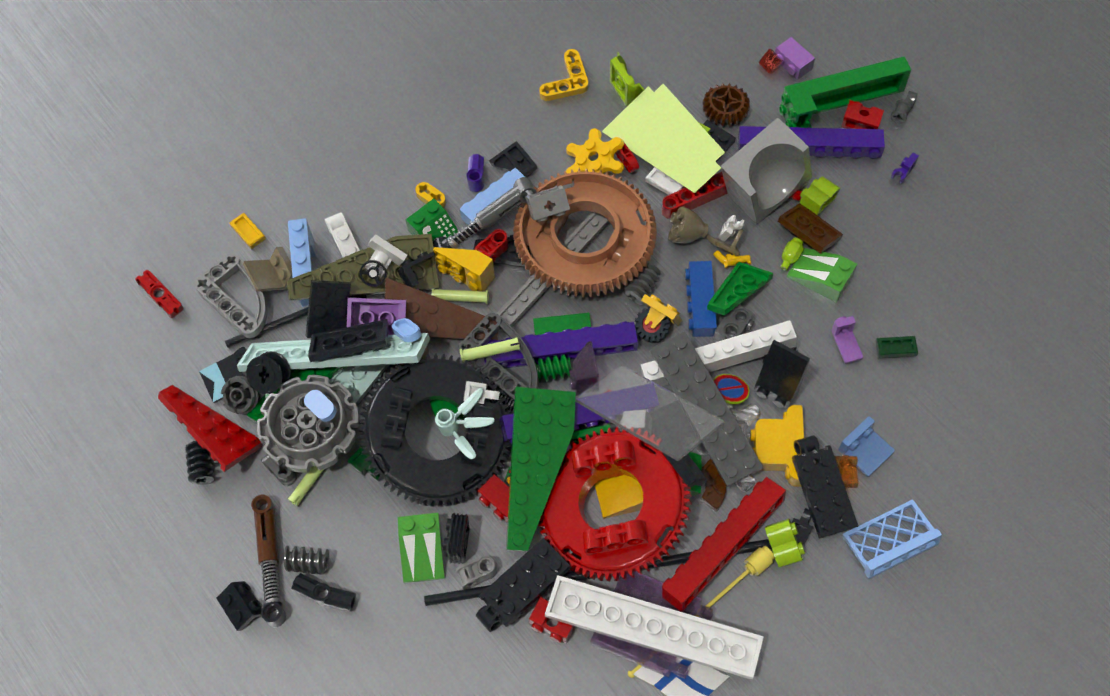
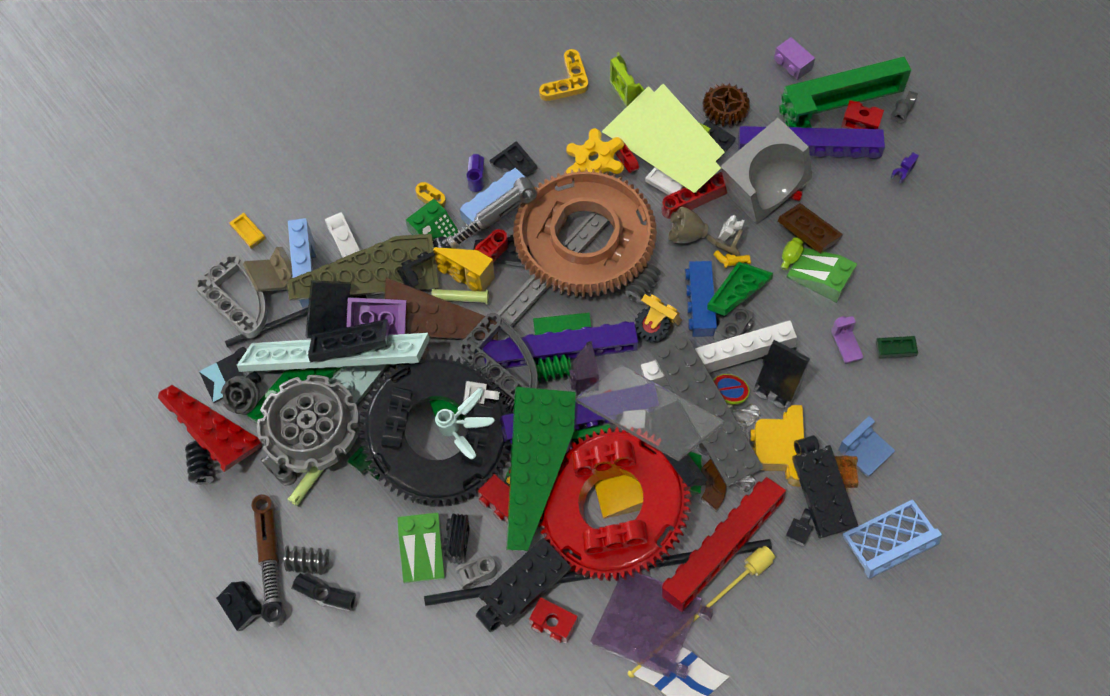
red piece [135,270,184,318] -> none
black piece [246,351,291,394] -> none
light blue tile [304,390,337,422] -> none
white piece [360,234,407,287] -> none
light blue tile [392,318,422,342] -> none
yellowish green pin [460,337,520,363] -> none
light grey brick [525,185,570,222] -> none
white plate [545,575,764,680] -> none
clear red tile [759,49,783,74] -> none
lime brick [765,519,806,567] -> none
lime brick [800,176,841,215] -> none

